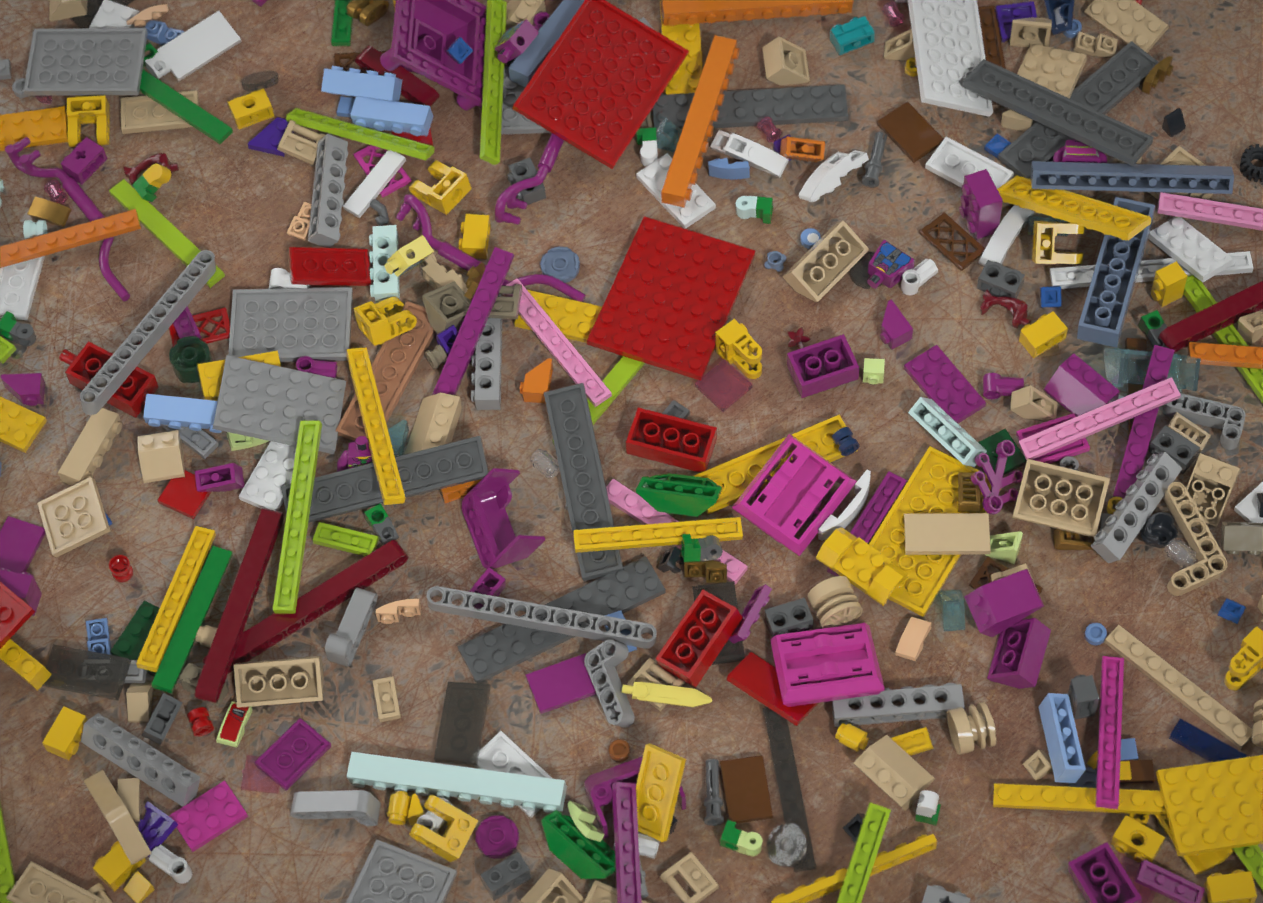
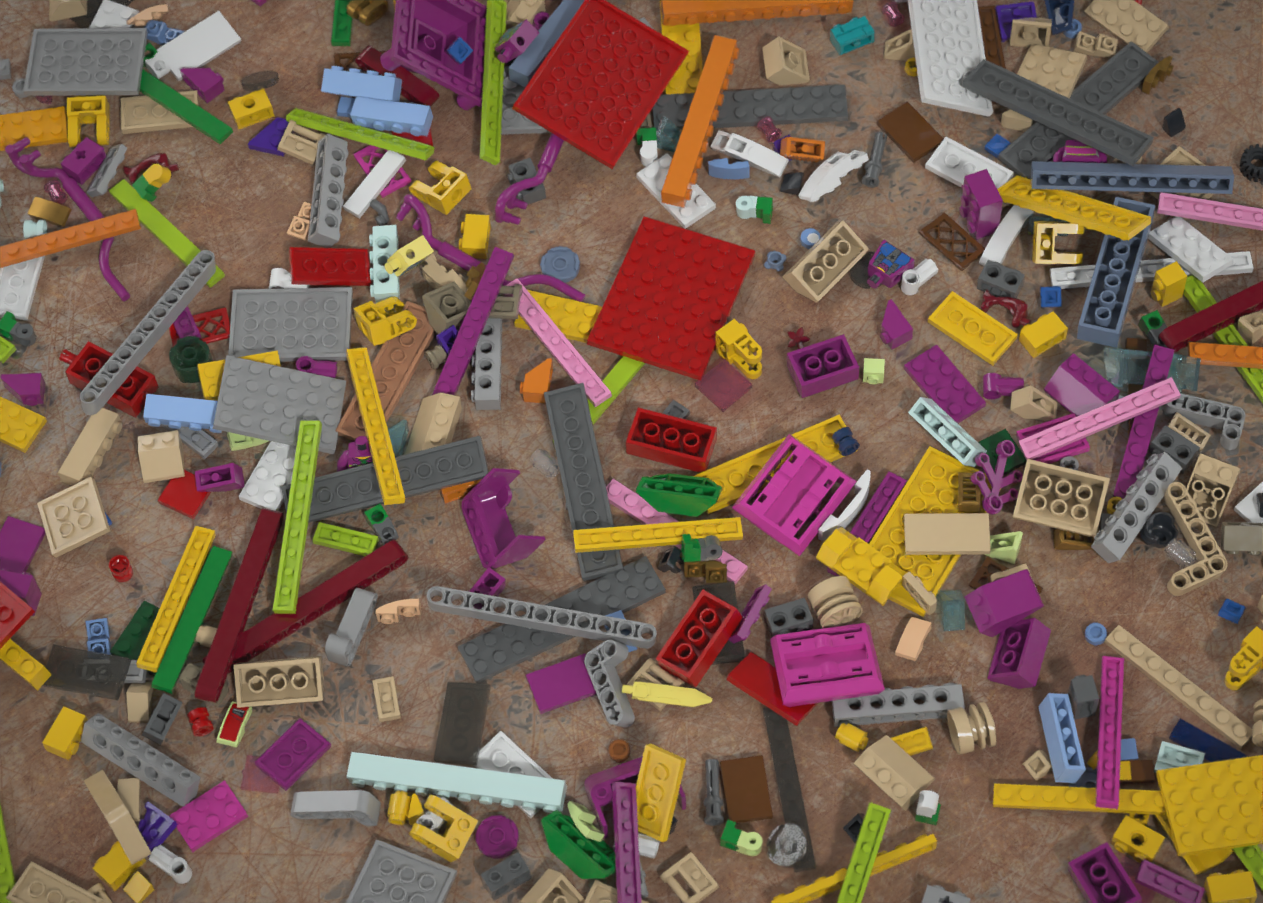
none -> light grey plate [86,144,127,197]
none -> magenta slope [180,68,225,103]
none -> black slope [780,172,804,196]
none -> tan plate [902,571,937,615]
none -> yellow plate [928,291,1018,366]
none -> light aqua plate [1154,741,1205,773]

